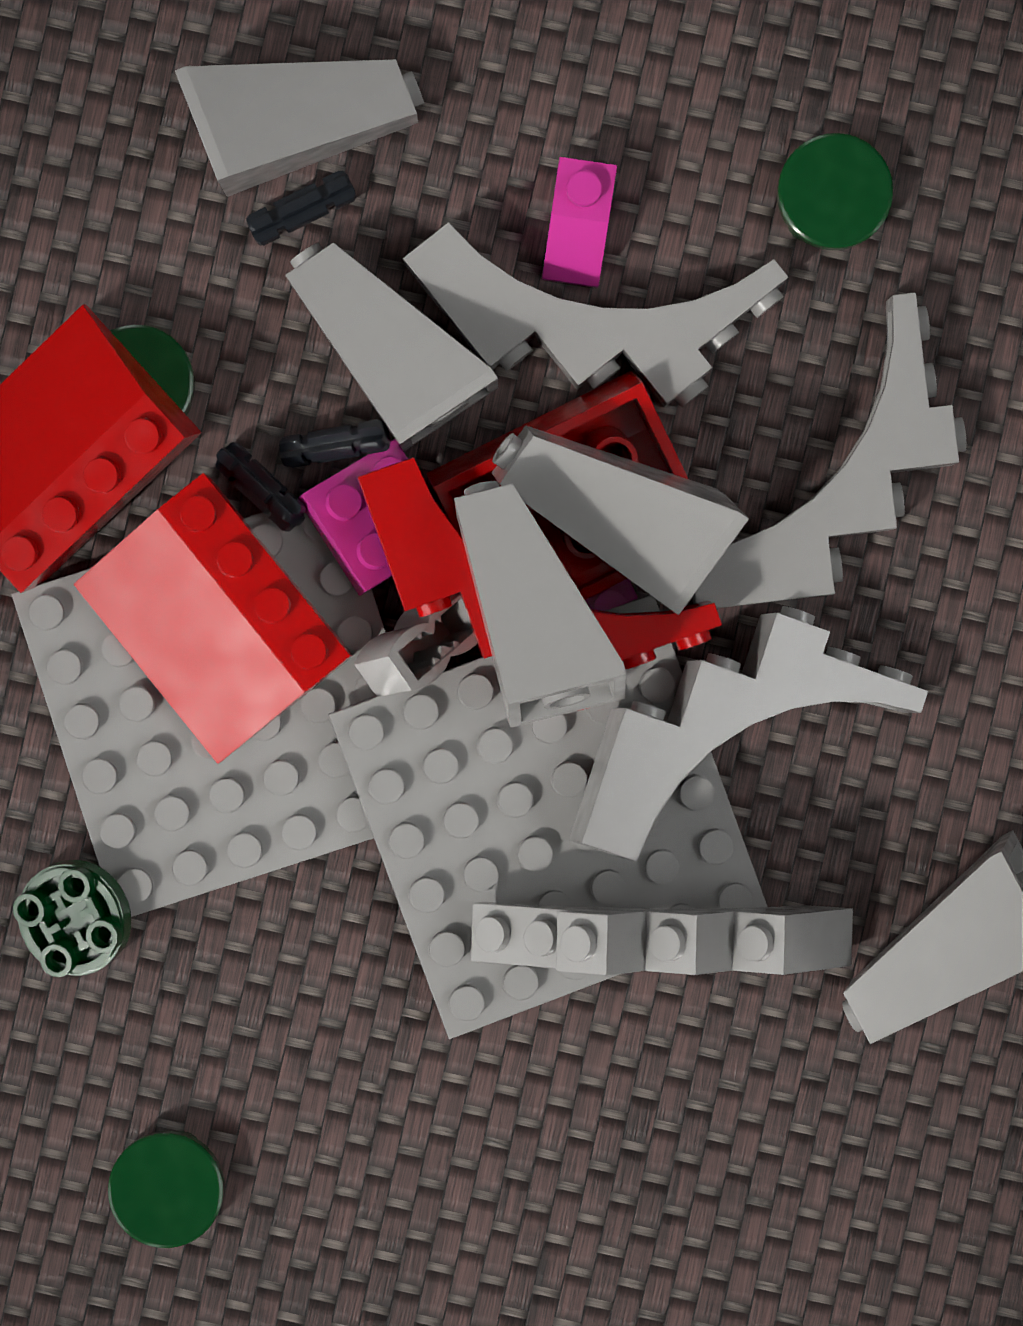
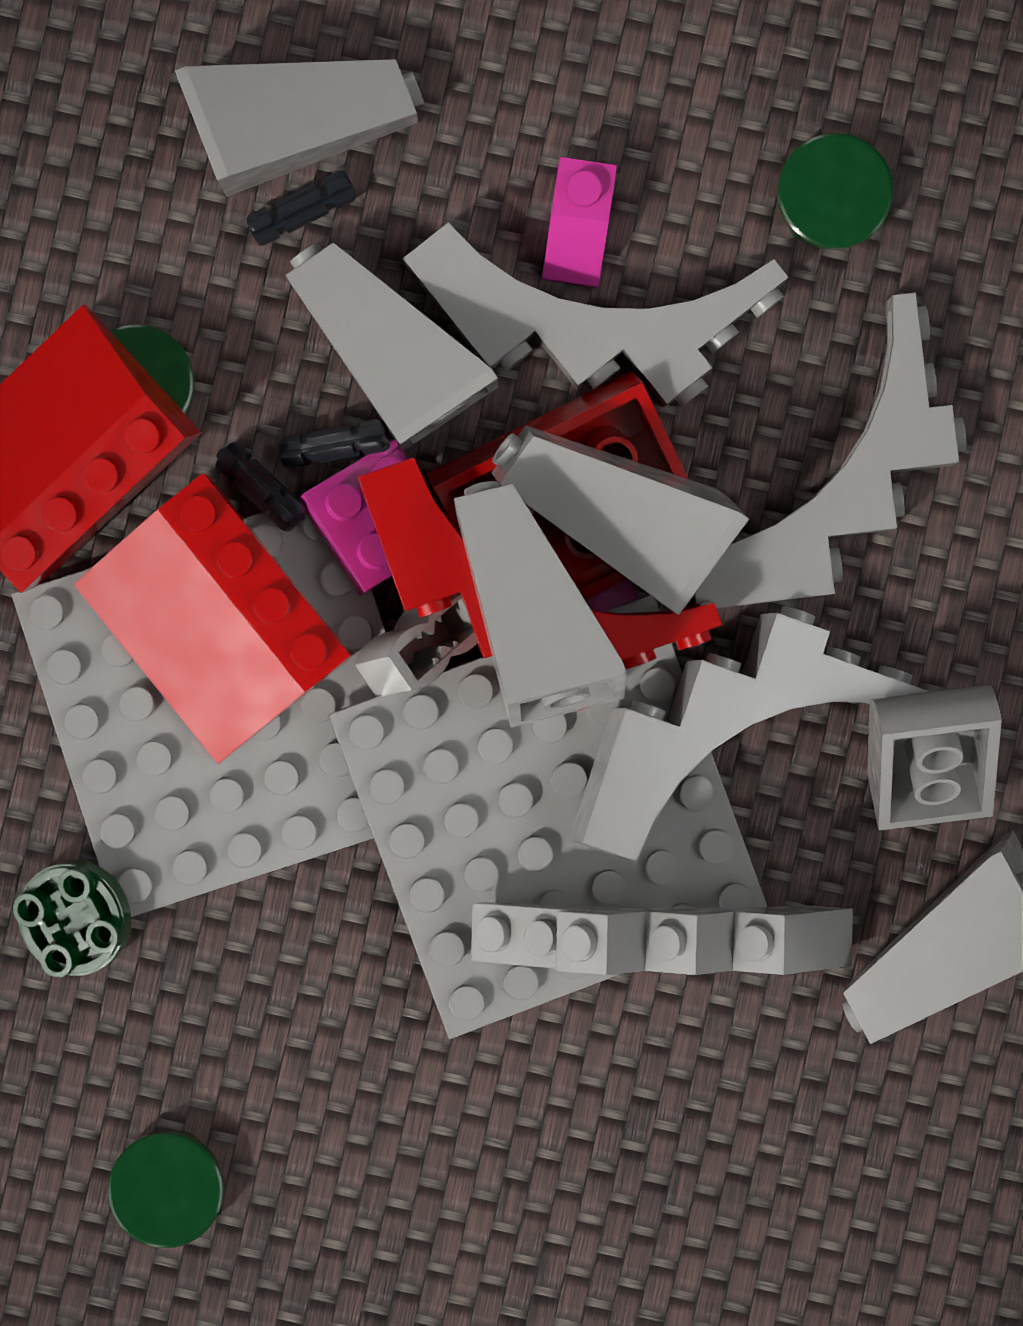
none -> light grey brick [867,685,1002,830]

